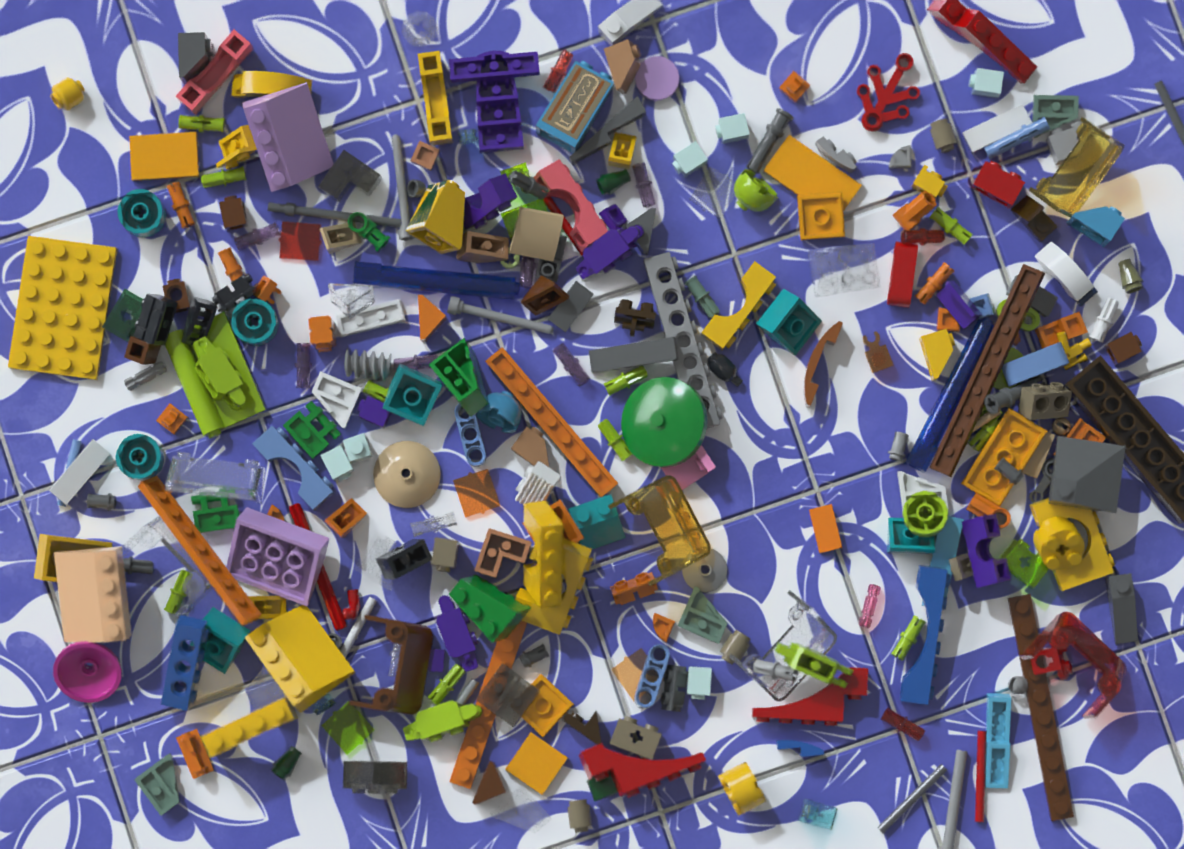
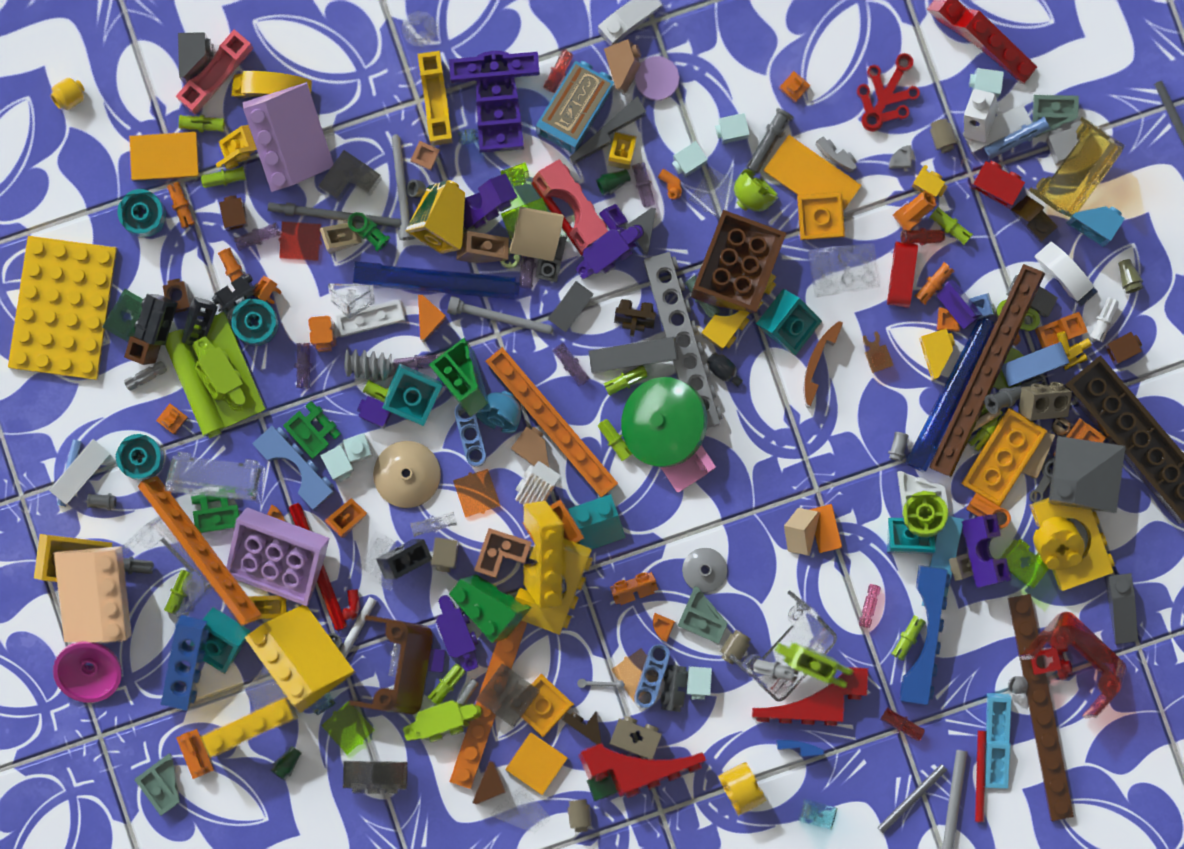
white wing [312,371,362,429] -> none
dark grey axle [508,171,548,200] -> none
dark grey pin [519,644,549,668] -> none
reddish brown slope [521,275,569,316] -> none
clear yellow windscreen [608,475,711,586] -> none
dark grey pin [994,457,1024,485] -> none
none -> light grey hinge [577,679,625,689]
none -> orange arm [658,168,682,200]
none -> reddish brown slope [691,210,786,313]
none -> tan slope [784,508,820,556]
none -> white torso [964,89,999,143]

